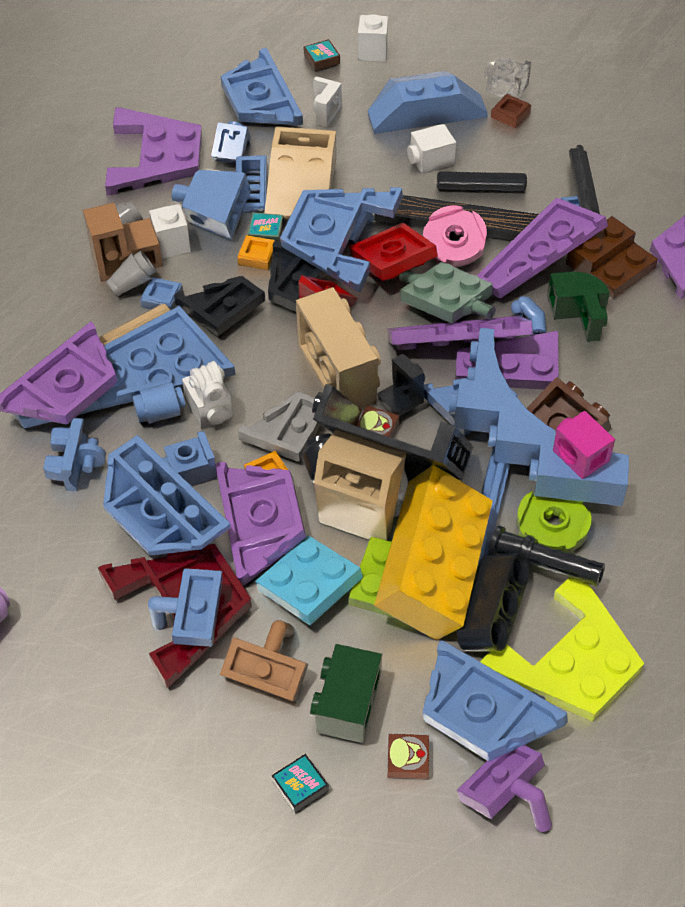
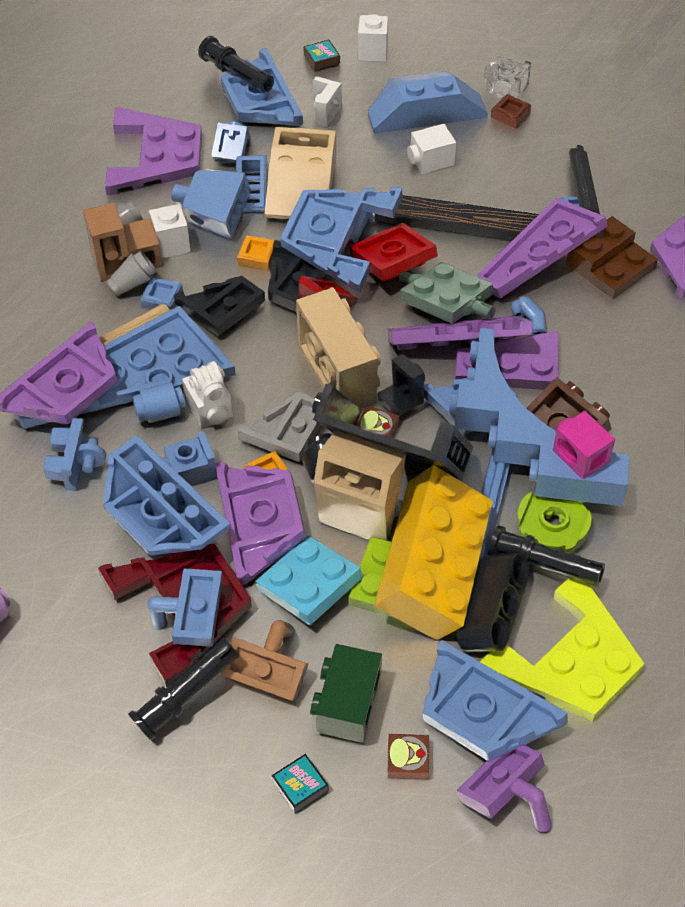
tile [248,212,284,241] -> none
bright pink plate [423,205,487,267] -> none
black axle [437,171,527,191] -> none
dark green brick [547,271,610,342] -> none
none -> black pin [128,637,240,741]
none -> black pin [198,36,274,93]

